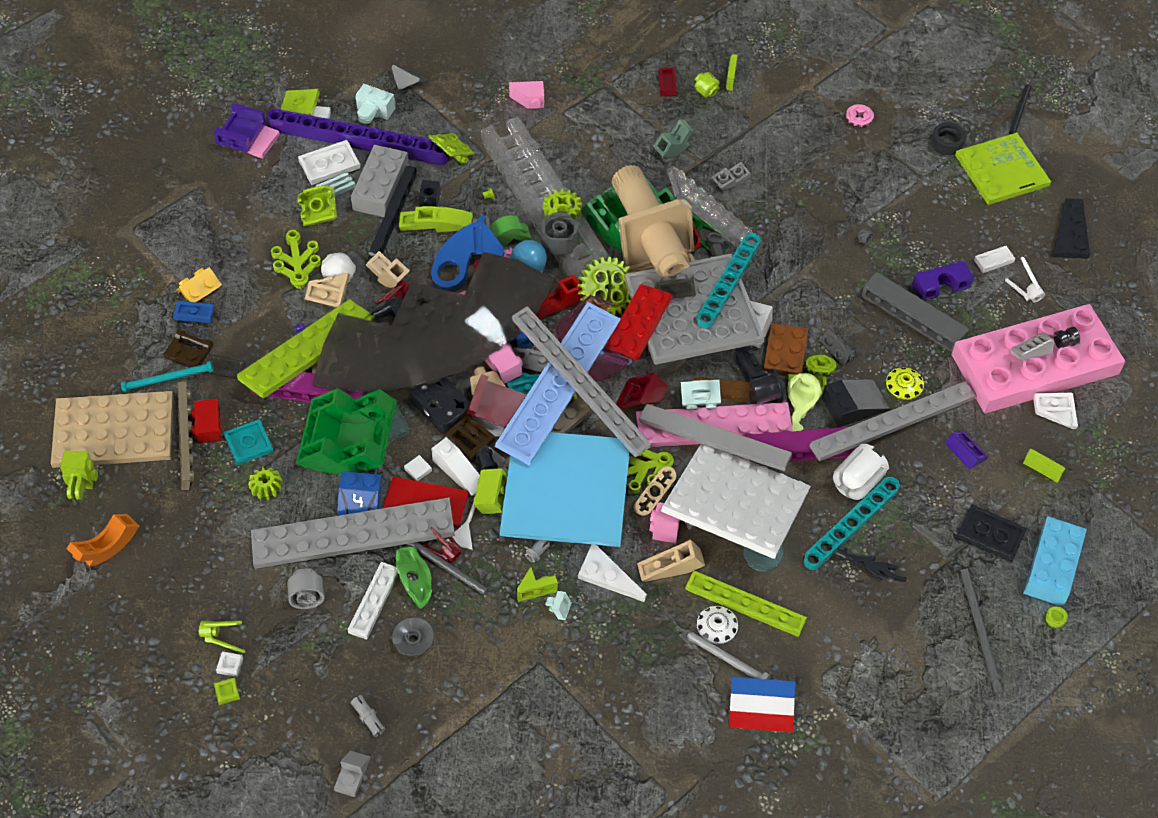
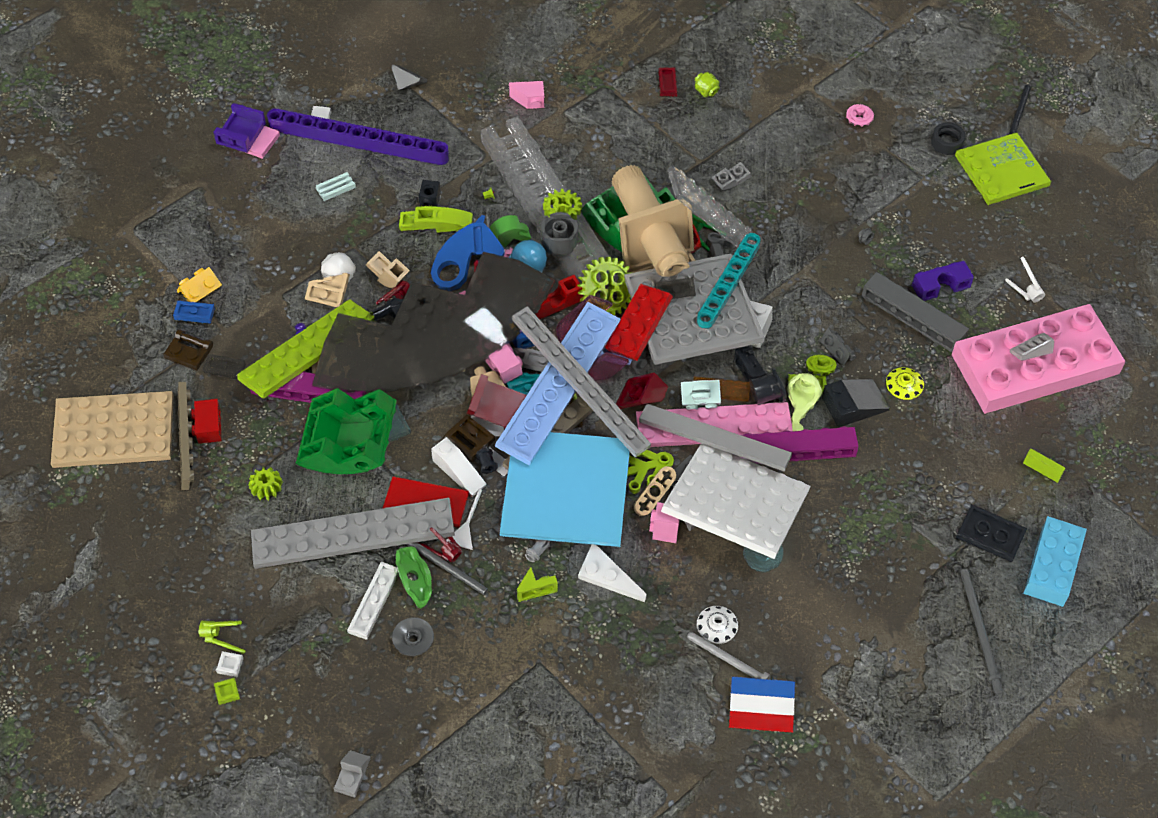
lime brick [60,450,98,500] -> none
orange arch [67,514,139,566] -> none
teal bar [121,361,214,393] -> none
teal tile [223,419,274,466] -> none
lime plant [271,230,321,288] -> none
lime plate [281,89,320,116] -> none
light grey piece [287,568,324,609] -> none
lime slope [297,185,337,226] -> none
white plate [298,140,360,185] -> none
blue slope [337,471,383,516] -> none
light grey brick [351,145,409,217] -> none
light grey pin [351,695,385,737] -> none
light aqua brick [356,84,395,124] -> none
black beam [368,165,417,260] -> none
white tile [404,455,432,481] -> none
black axle [410,372,471,435] -> none
lime hinge [429,133,475,164] -> none
lime brick [474,468,508,514] -> none
light aqua tile [545,591,572,620] -> none
tan slope [637,540,705,582] -> none
sand green brick [653,119,694,158] -> none
lime tile [685,571,807,637] -> none
lime tile [726,54,738,91] -> none
dark orange plate [764,323,808,376] -> none
teal beam [804,477,900,570] -> none
light grey plate [809,381,977,461] -> none
white cylinder [833,444,889,500] -> none
black piece [835,547,907,582] -> none
dark purple slope [945,431,988,469] -> none
white tile [974,246,1015,273] -> none
white wing [1033,393,1078,429] -> none
lime tile [1045,606,1068,628] -> none
black wing [1053,198,1090,259] -> none
black wheel [1054,327,1080,349] -> none

